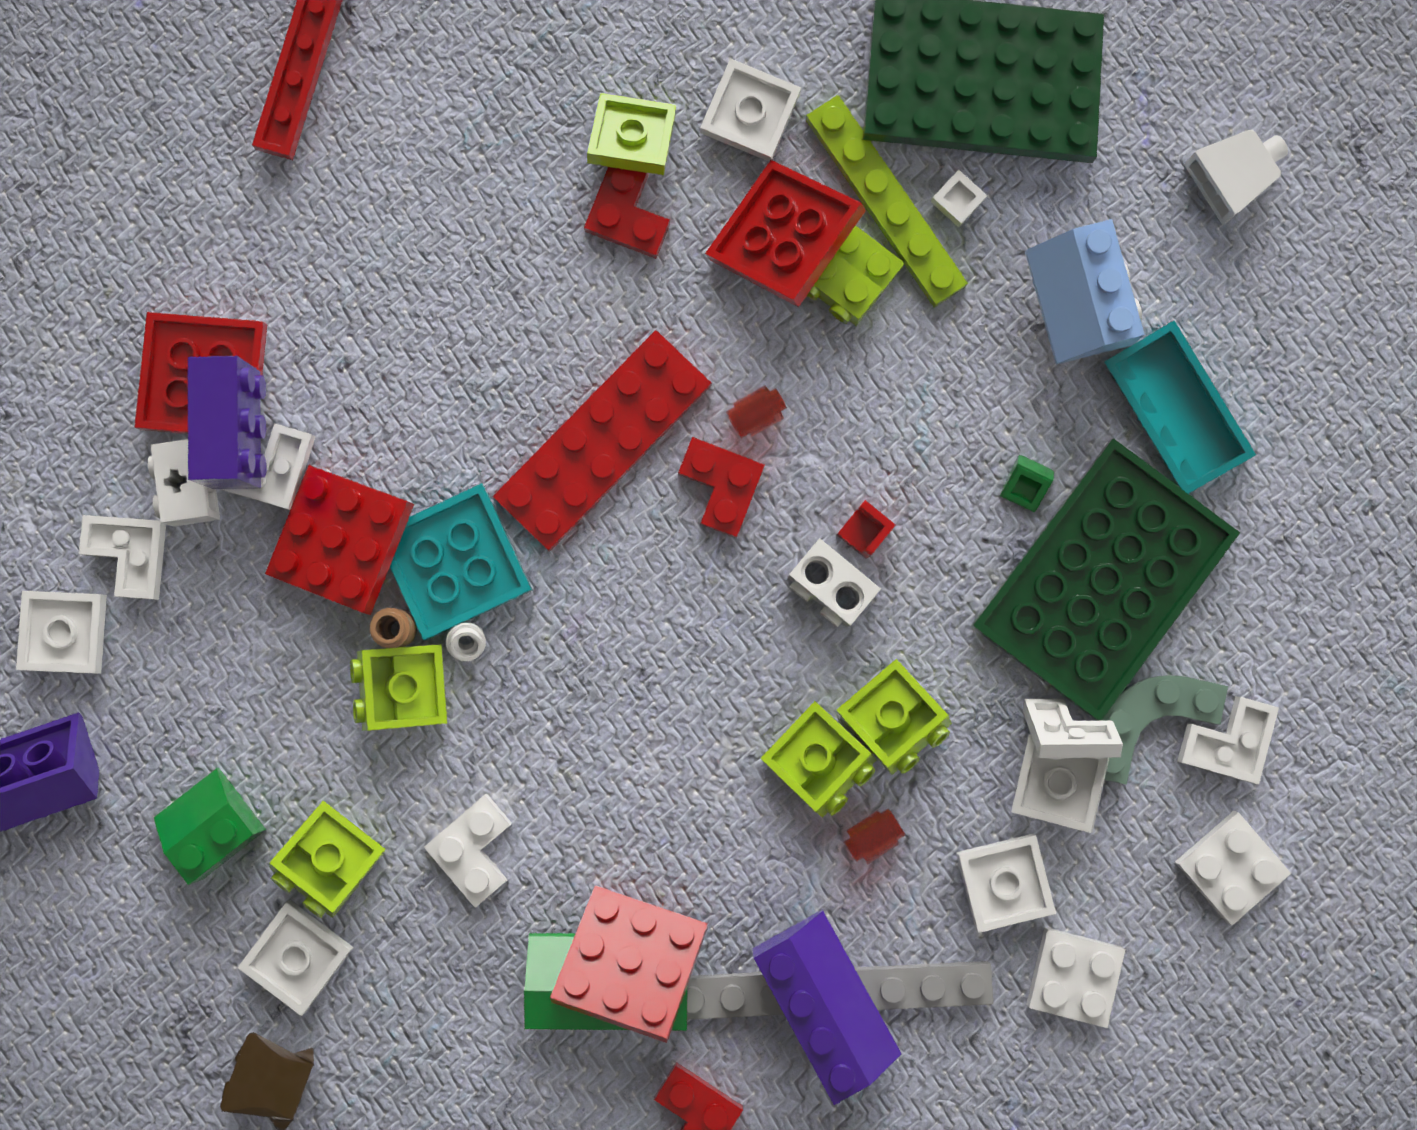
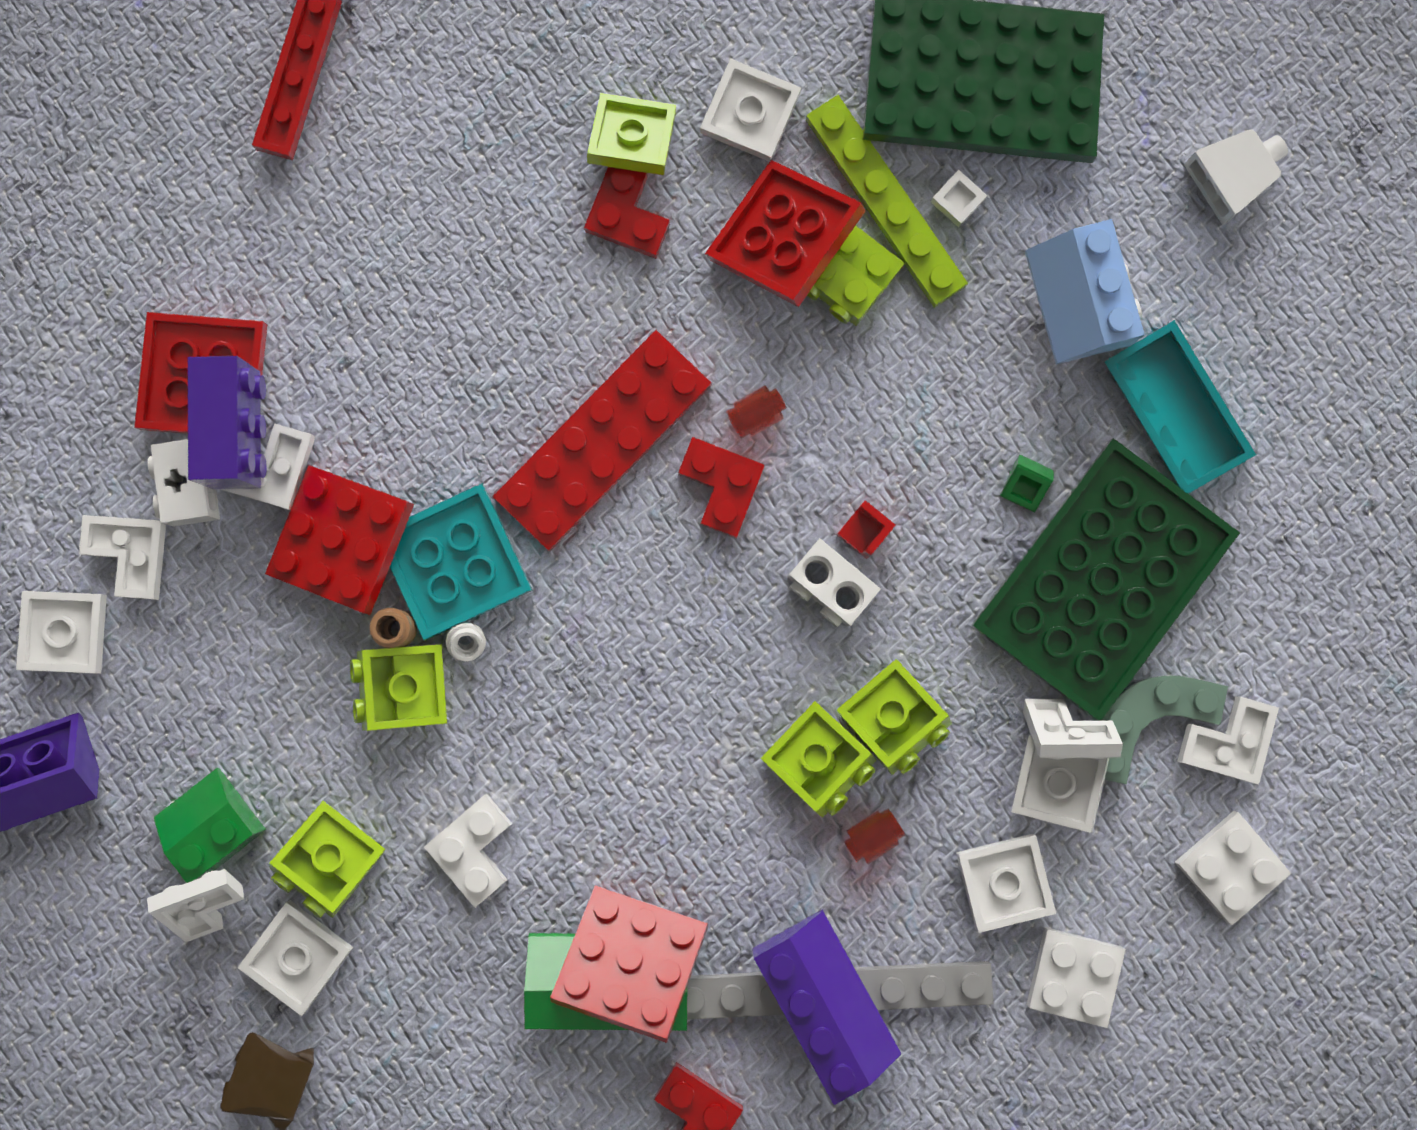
none -> white plate [147,869,244,942]

